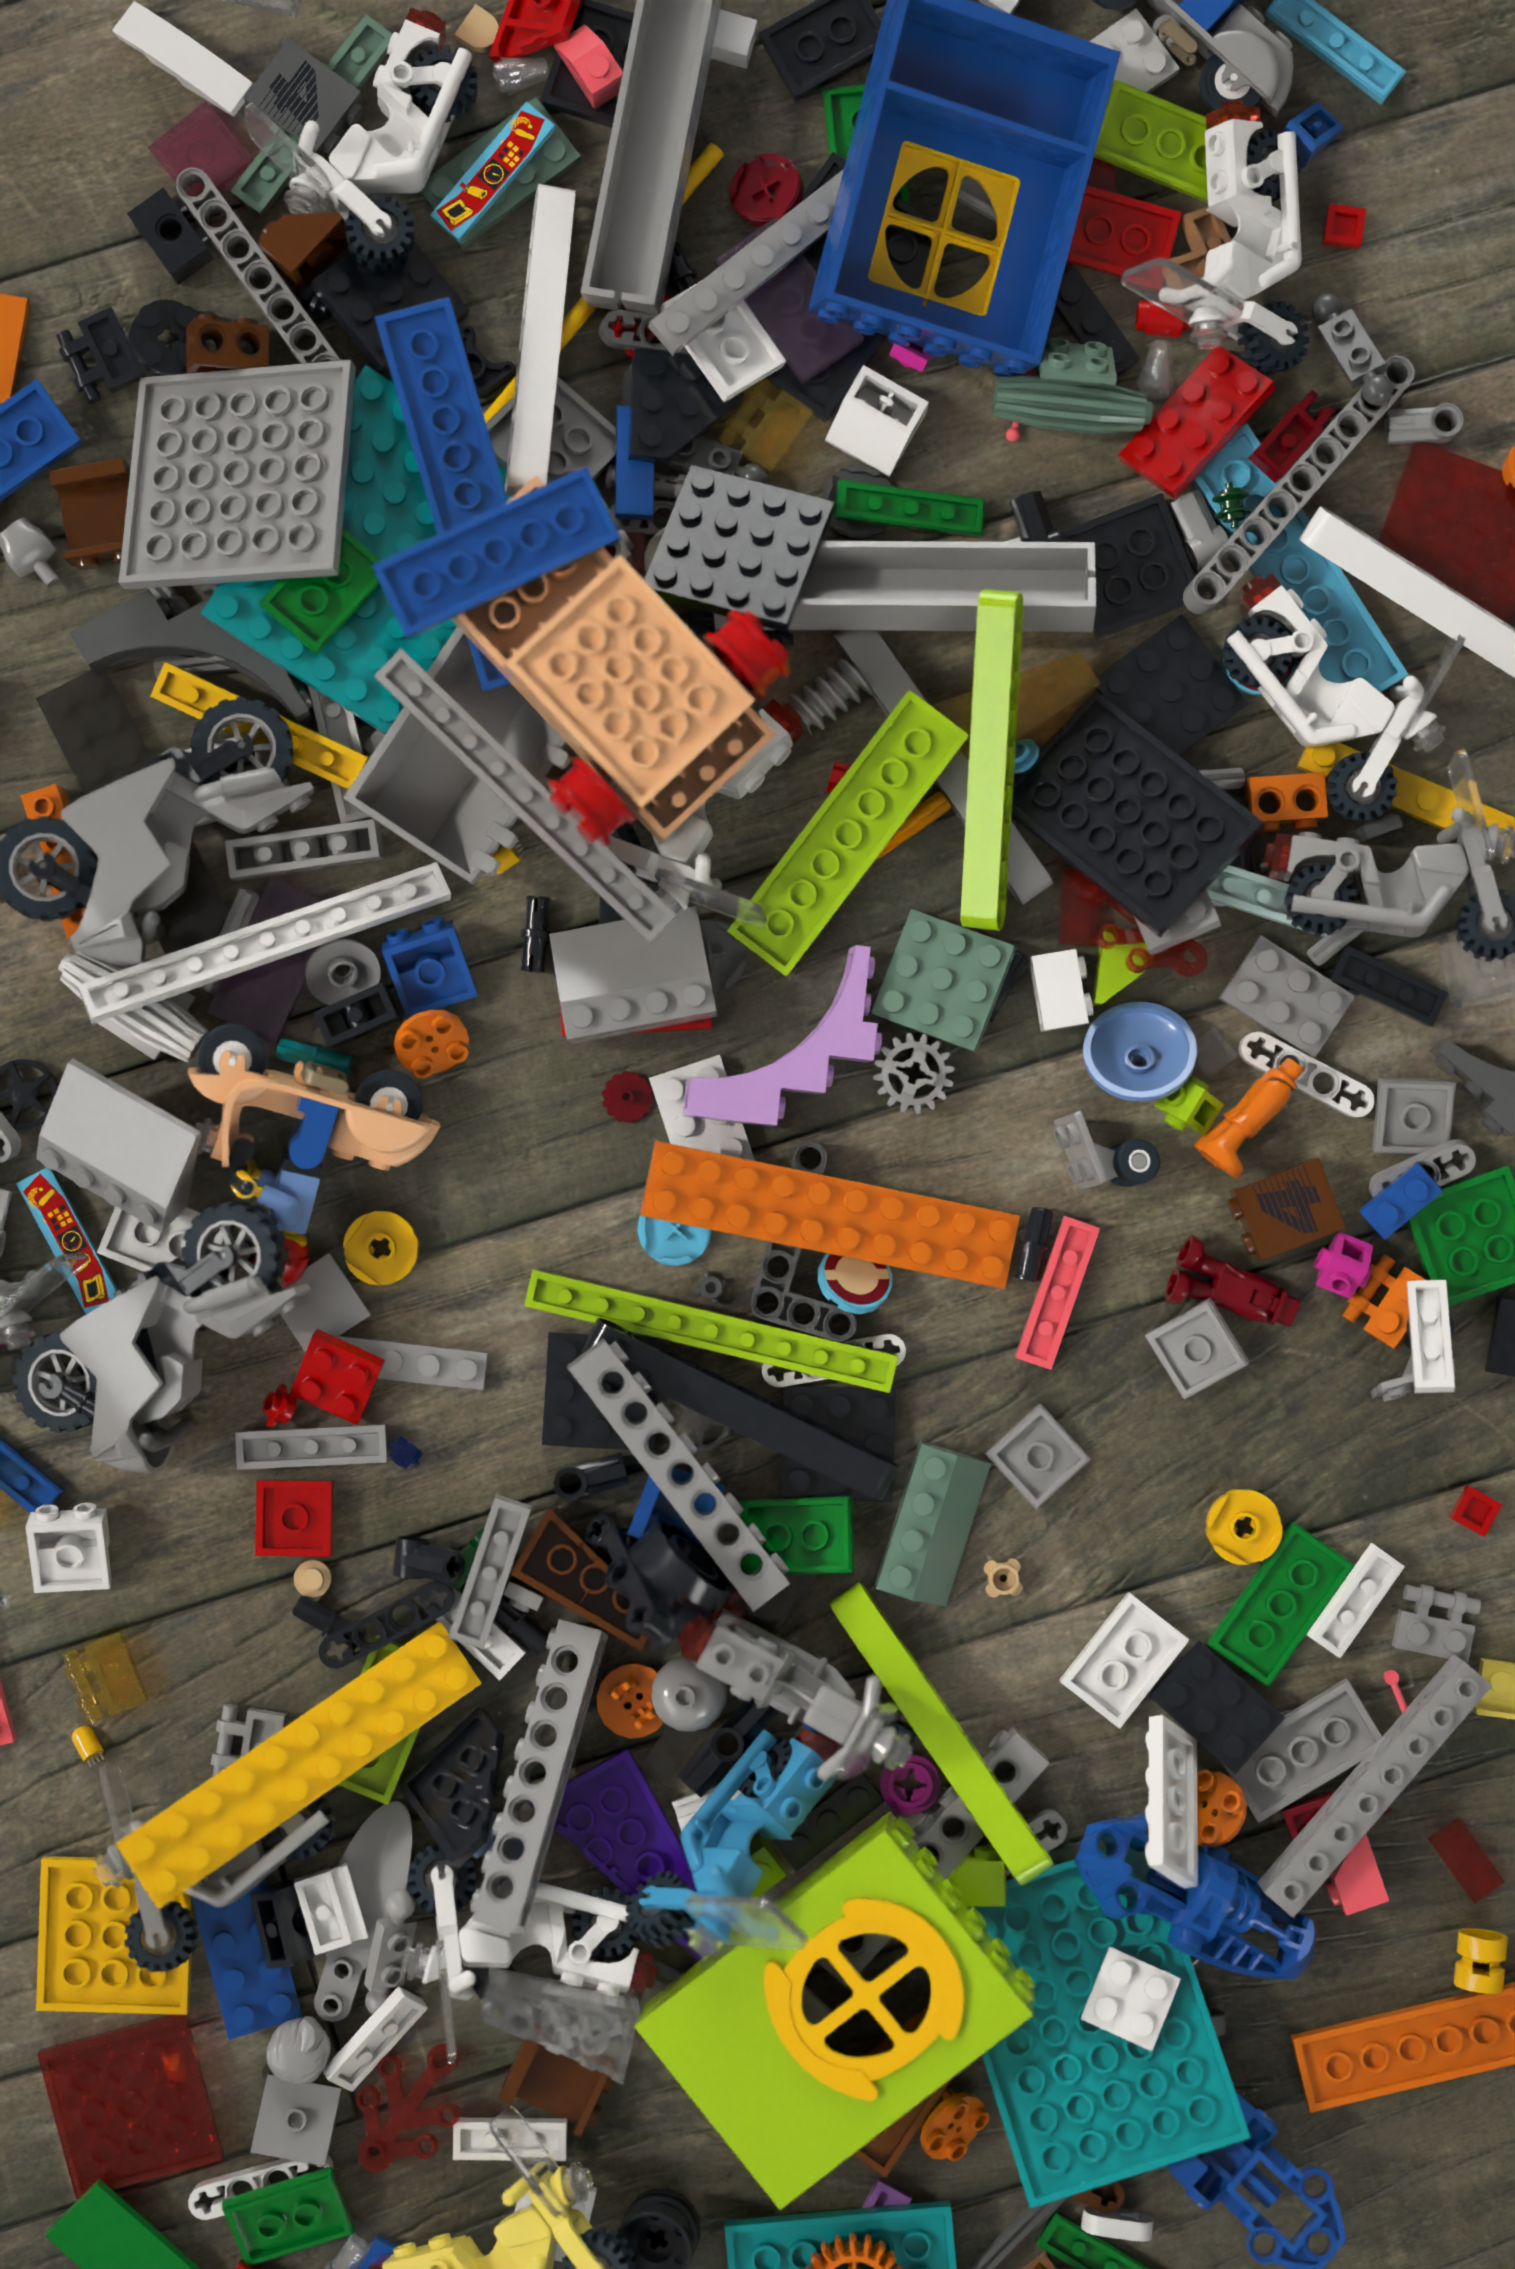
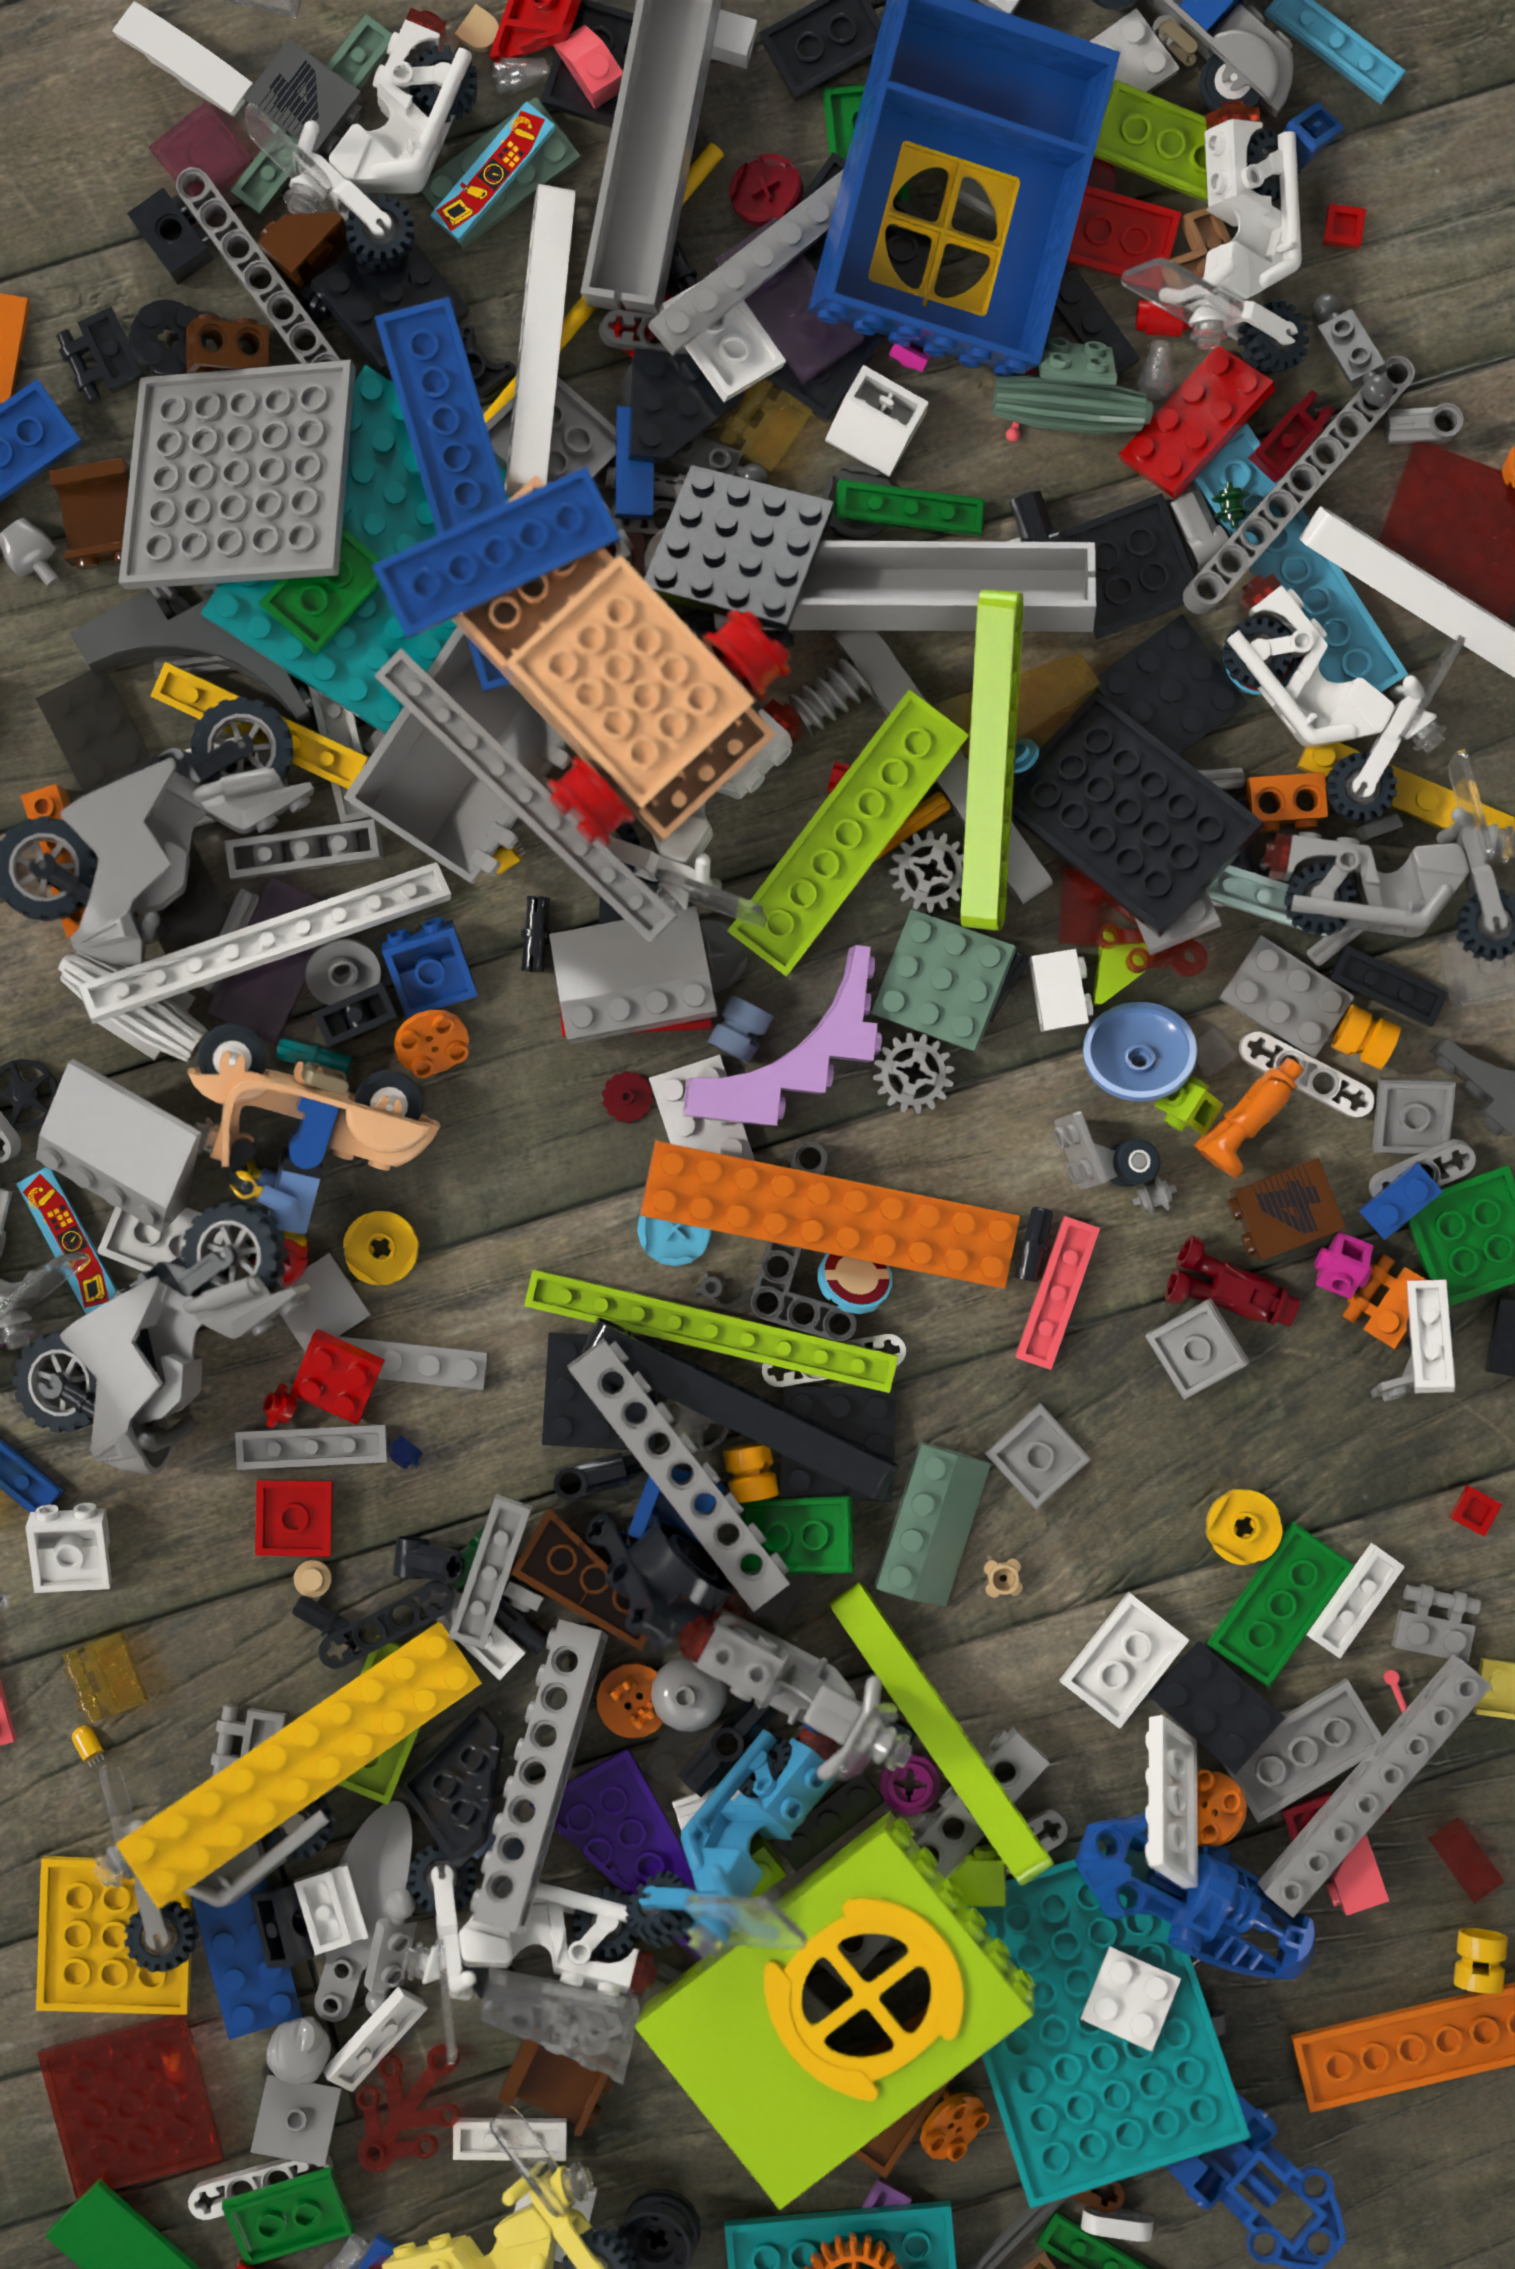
none -> sand blue wheel [708,995,774,1064]
none -> light orange wheel [723,1443,779,1503]
none -> light grey gear [889,831,964,913]
none -> light grey wheel [1132,1175,1177,1216]
none -> light orange wheel [1331,1004,1401,1070]

